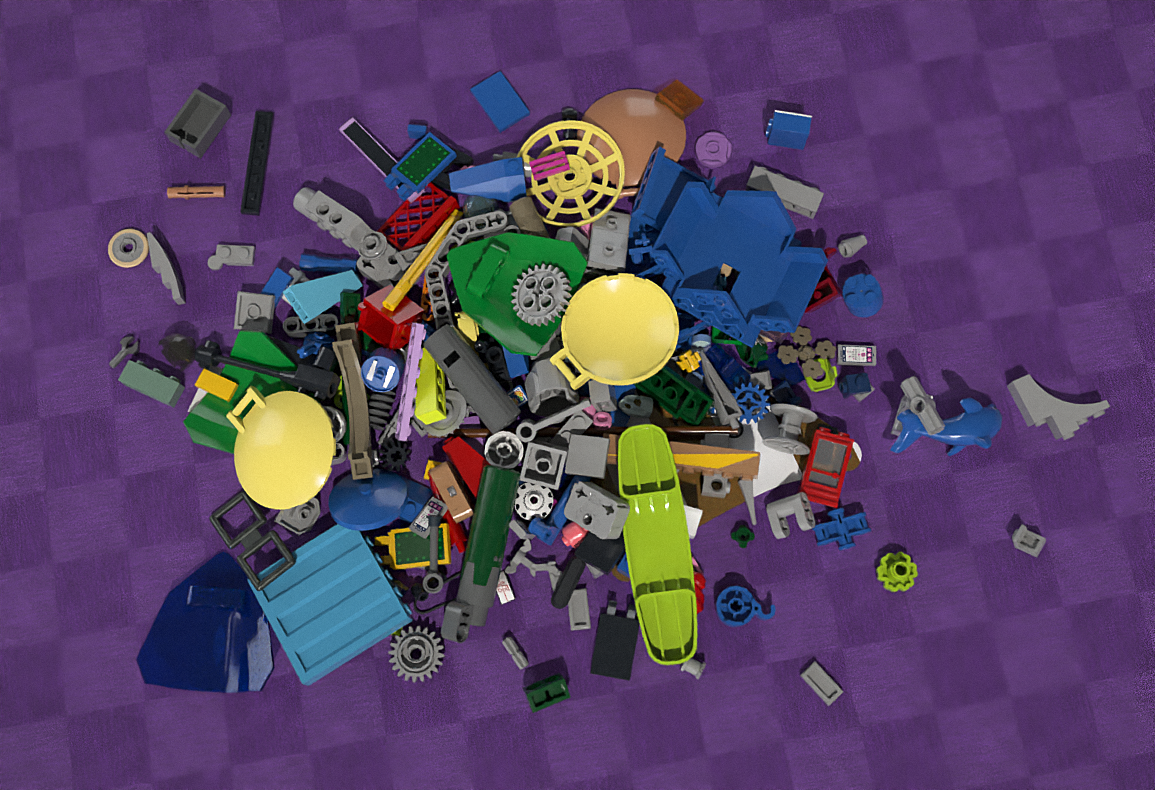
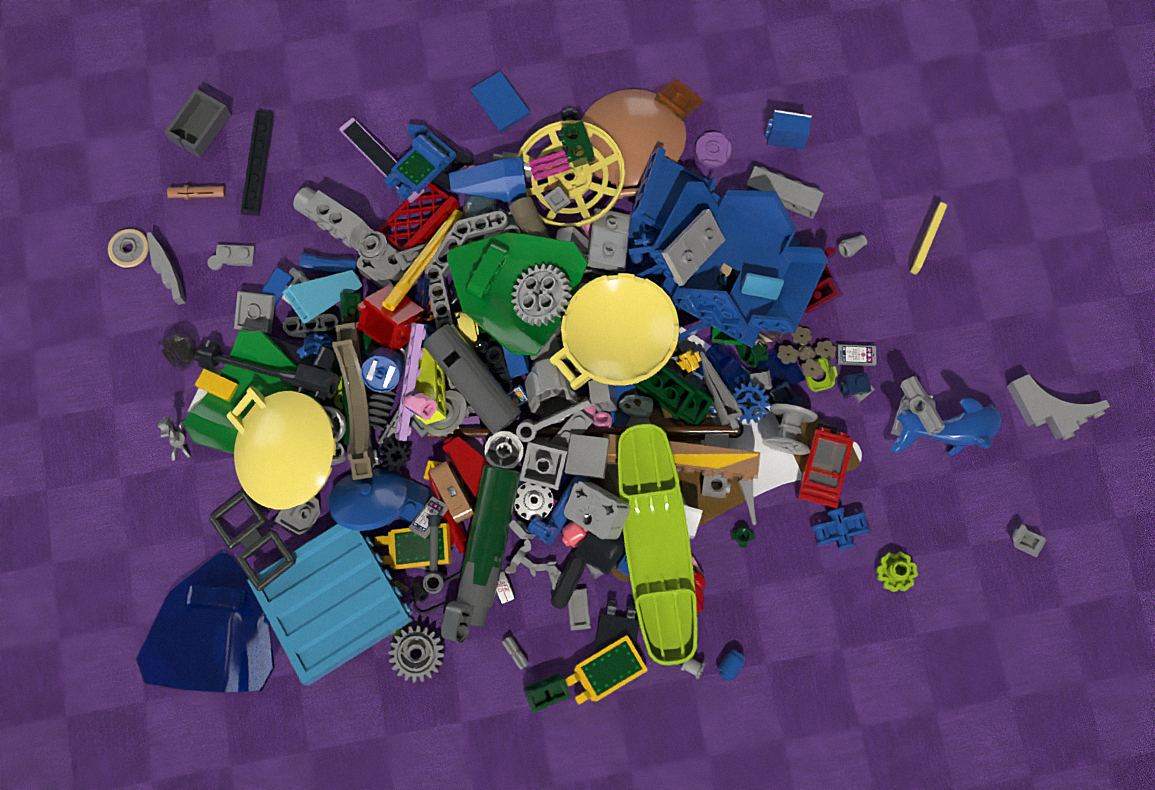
flat silver bar [109,336,140,368] -> none
sand green brick [118,360,185,408] -> none
blue tile [676,312,695,351] -> none
medium blue tile [692,334,711,348] -> none
blue piece [715,586,776,627] -> none
light grey connector [766,492,815,539] -> none
light grey tile [800,662,843,706] -> none
blue piece [842,274,884,317] -> none
none -> light grey piece [158,416,191,461]
none -> bright pink rock [403,393,437,419]
none -> blue axle [412,134,450,170]
none -> clear blue pin [415,278,430,318]
none -> light grey plate [544,186,571,214]
none -> dark green brick [560,121,595,168]
none -> tile [565,635,648,705]
none -> light grey container [662,209,725,286]
none -> blue brick [717,650,745,681]
none -> dark azure slope [741,273,784,300]
none -> light yellow tile [910,202,947,275]

